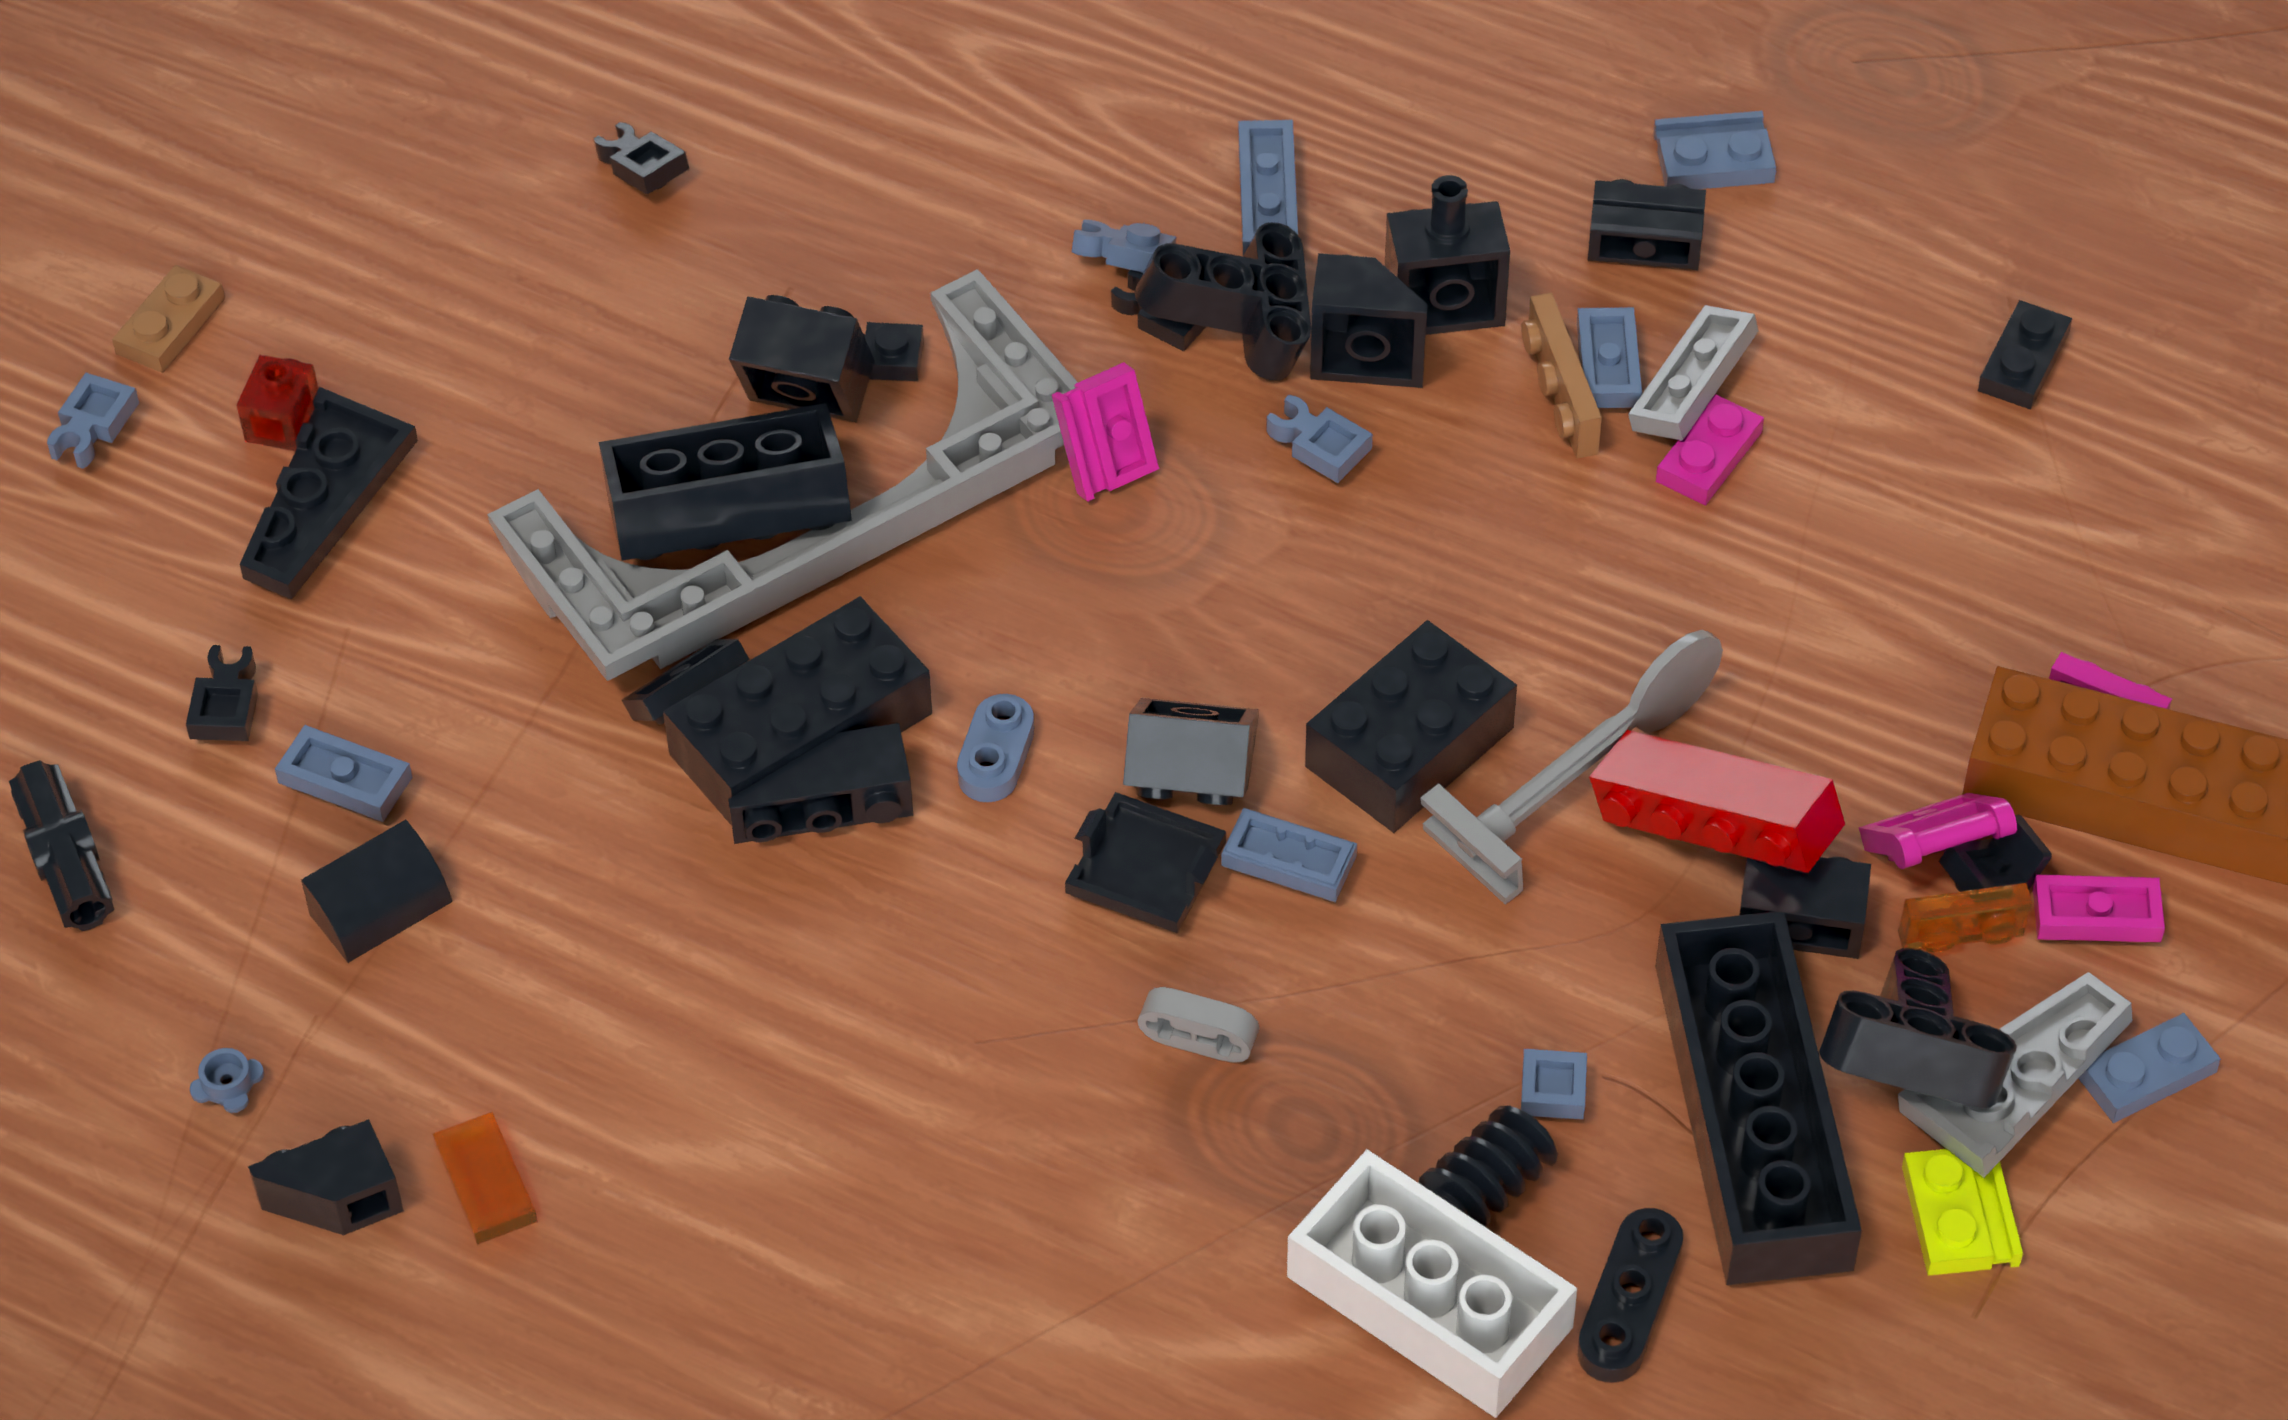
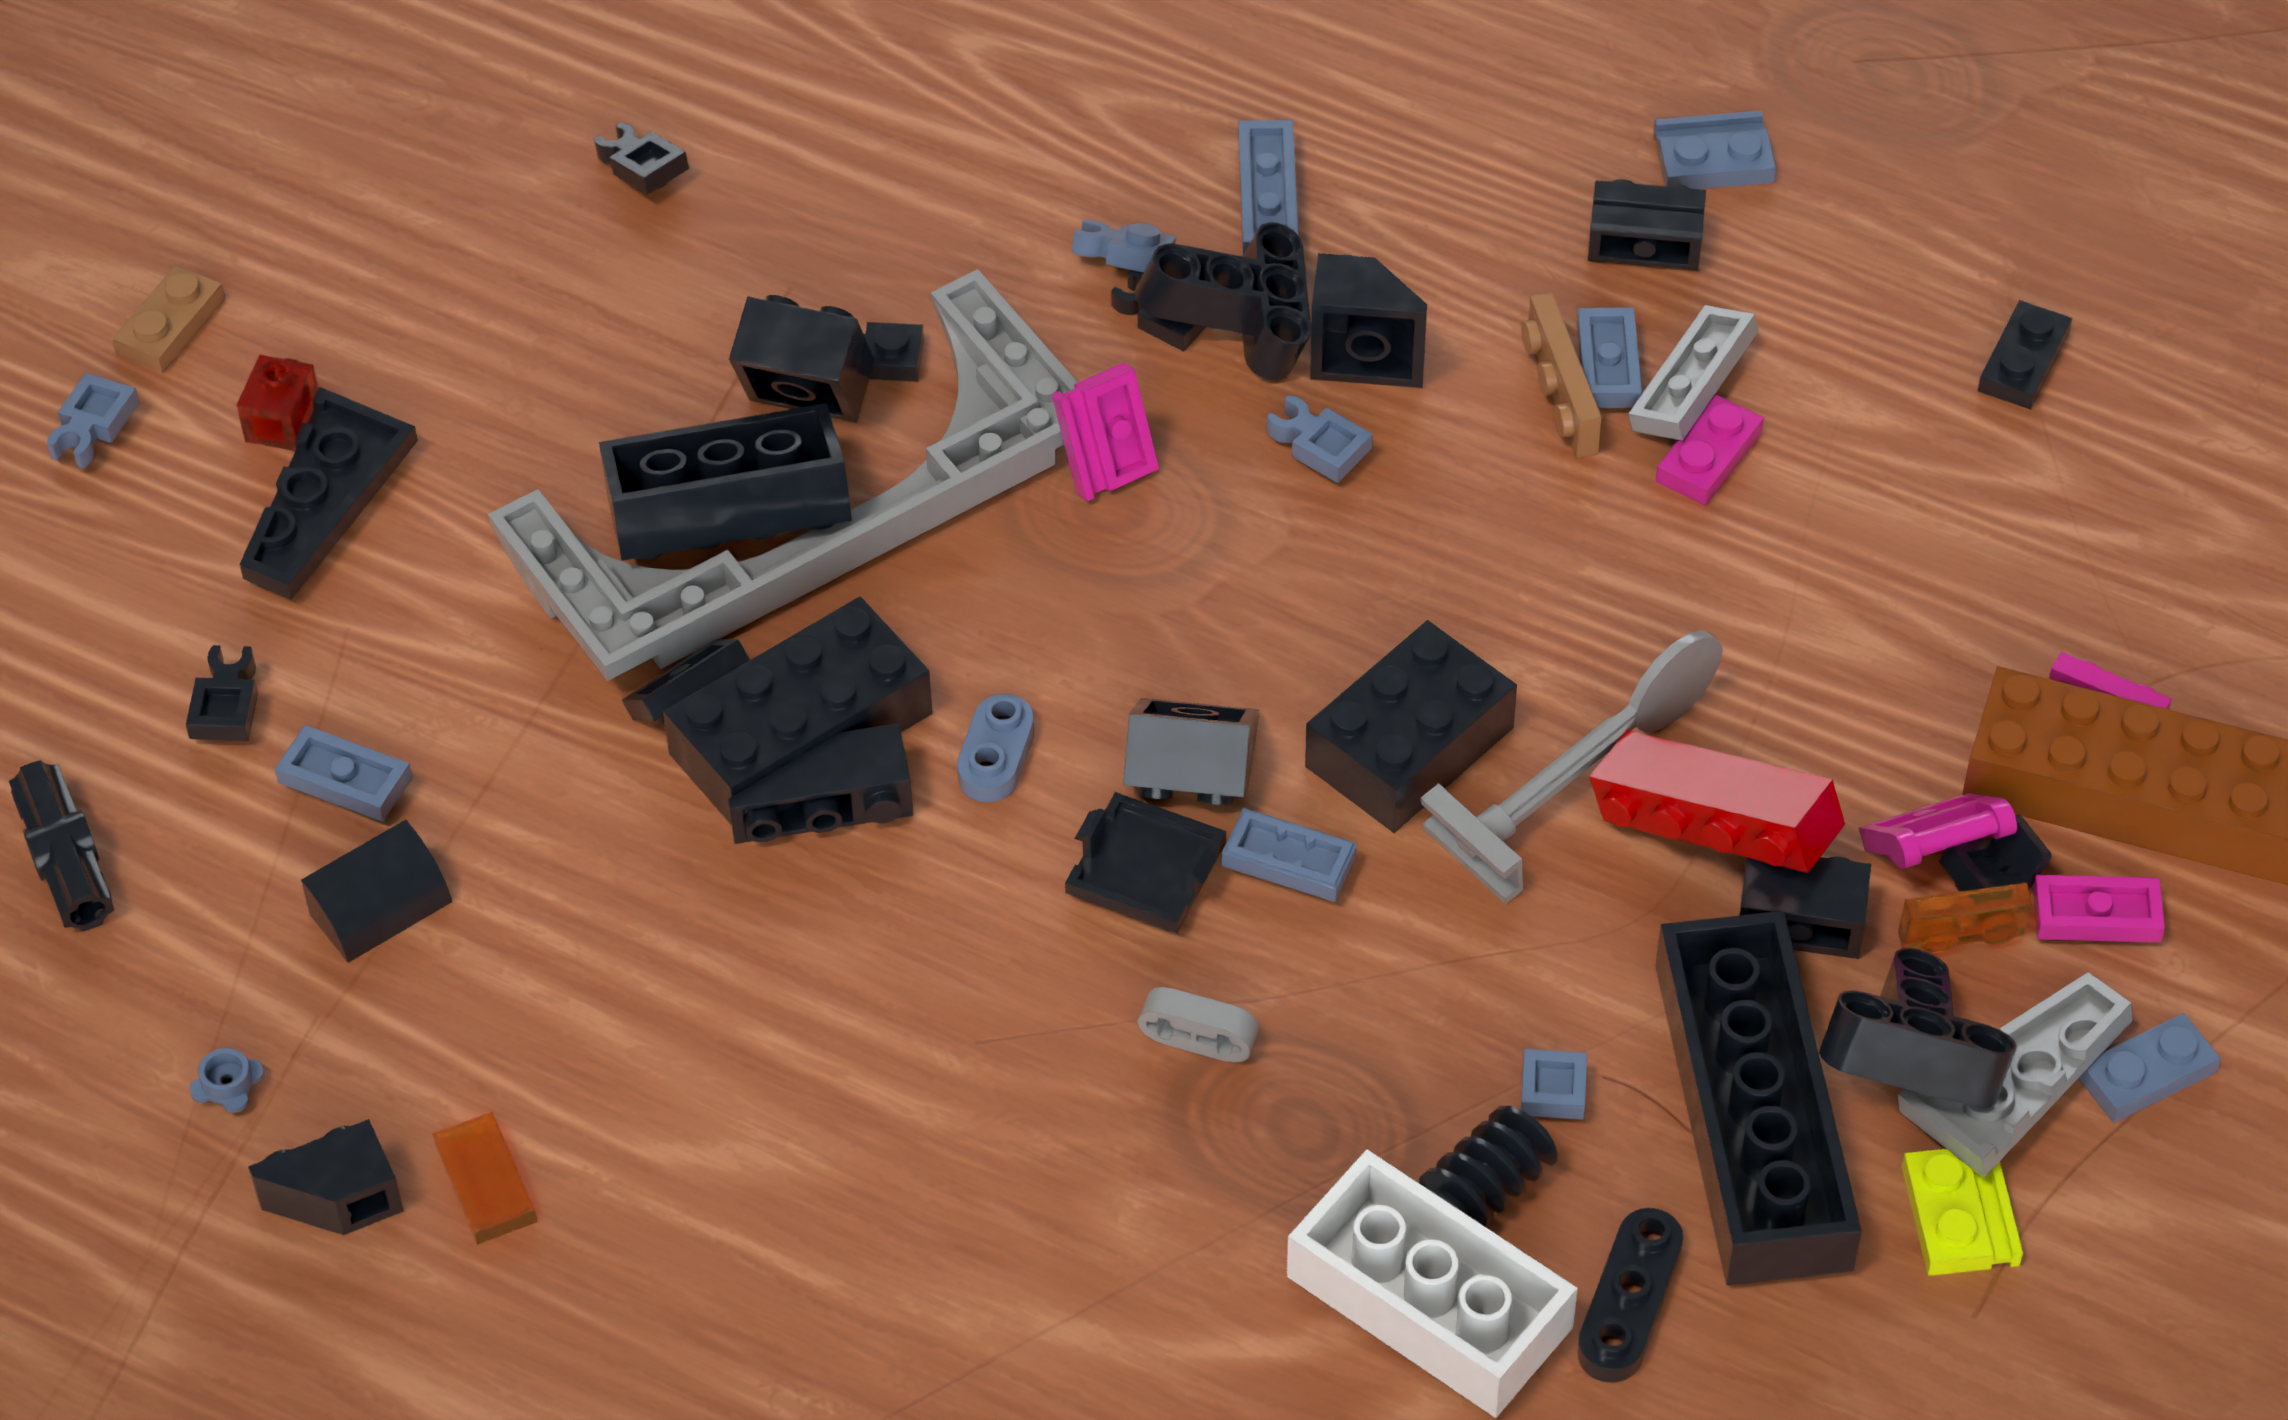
black brick [1384,175,1510,335] -> none

